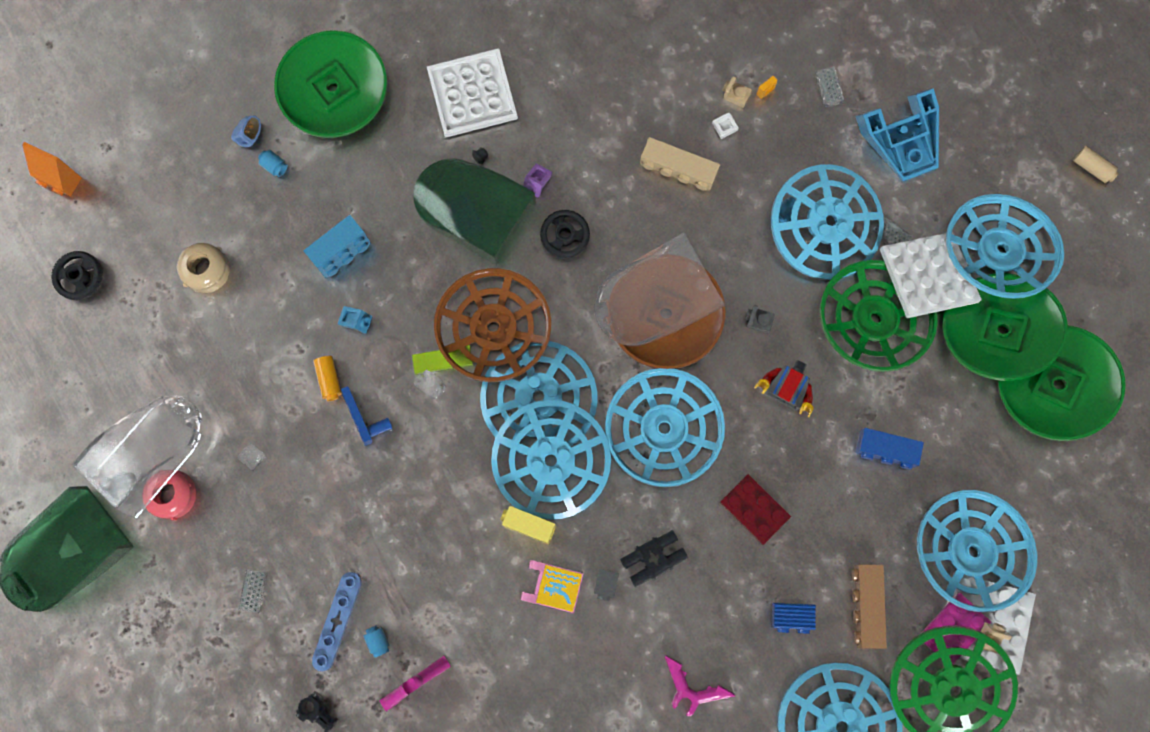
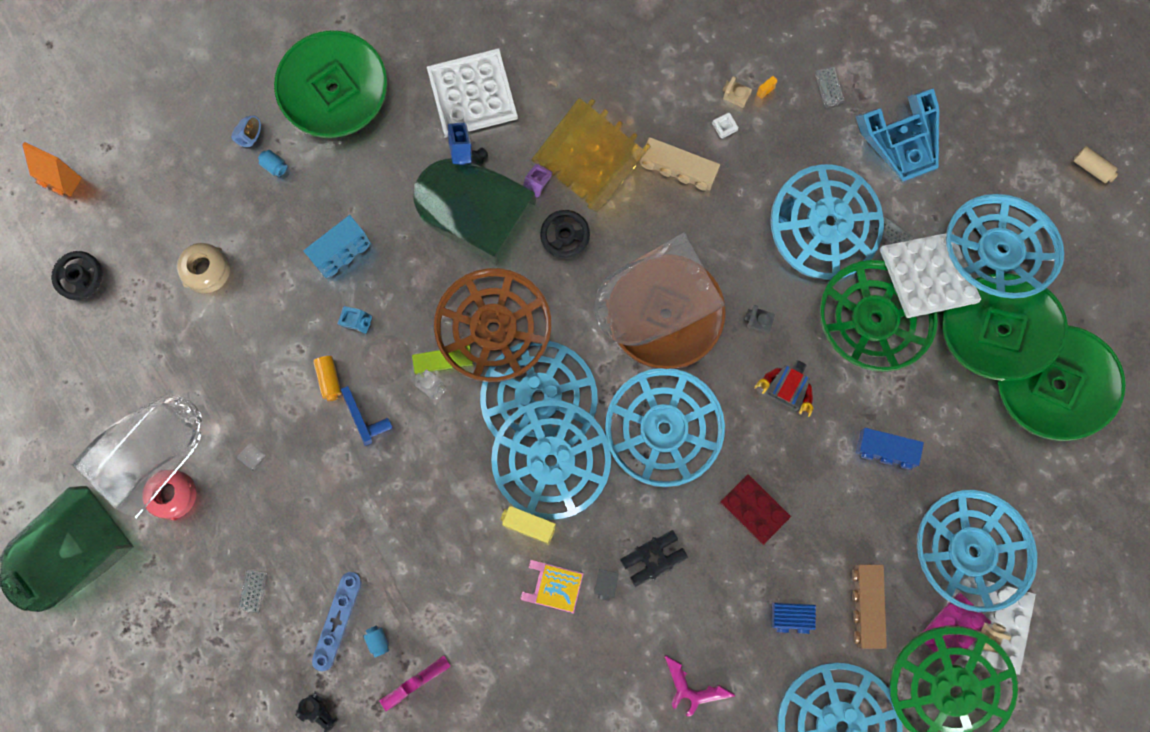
none -> blue brick [448,123,472,165]
none -> clear yellow windscreen [531,98,651,212]

